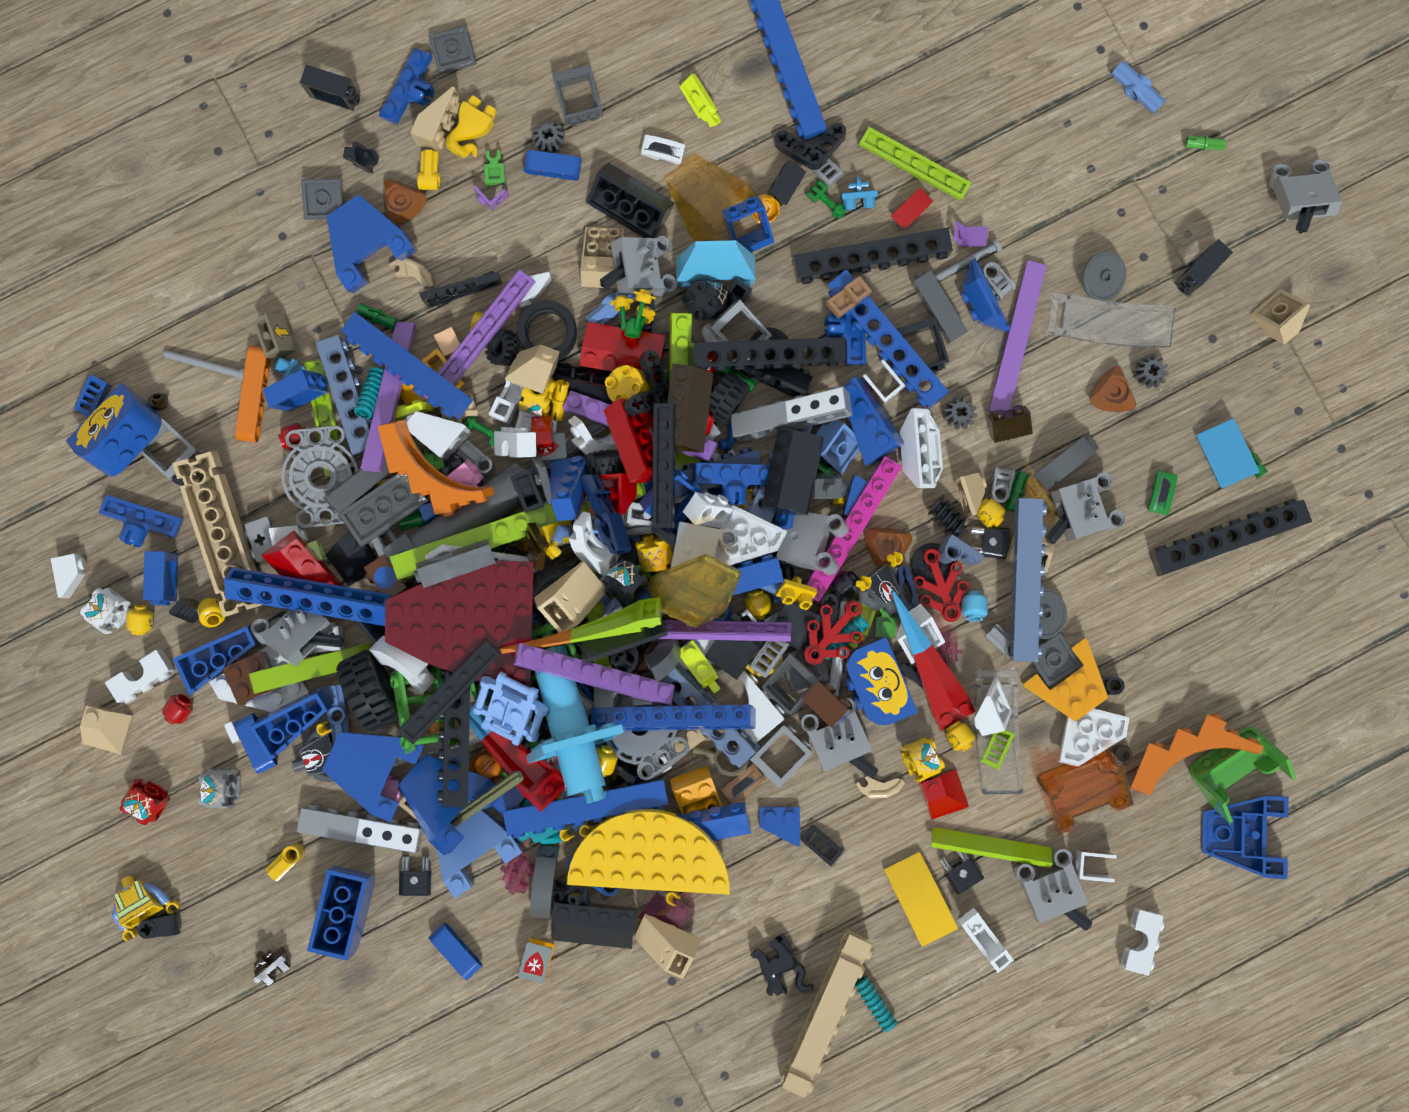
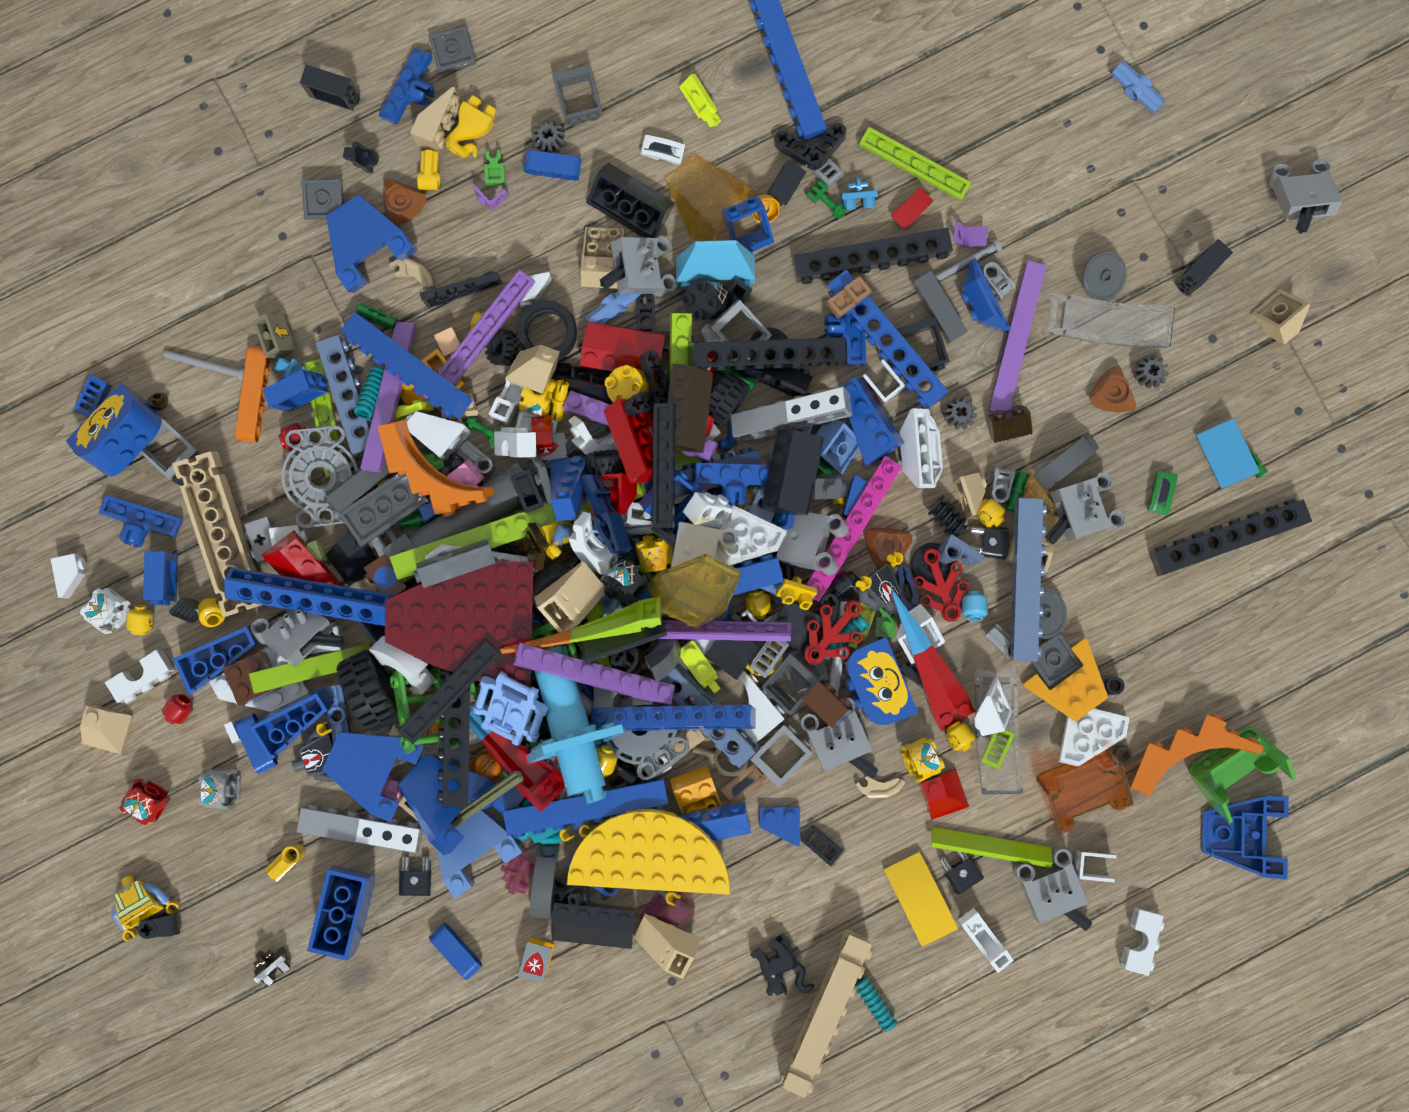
plant [610,288,656,338] -> none
clear pink hips [939,633,963,669] -> none
bright green axle [1185,135,1227,151] -> none

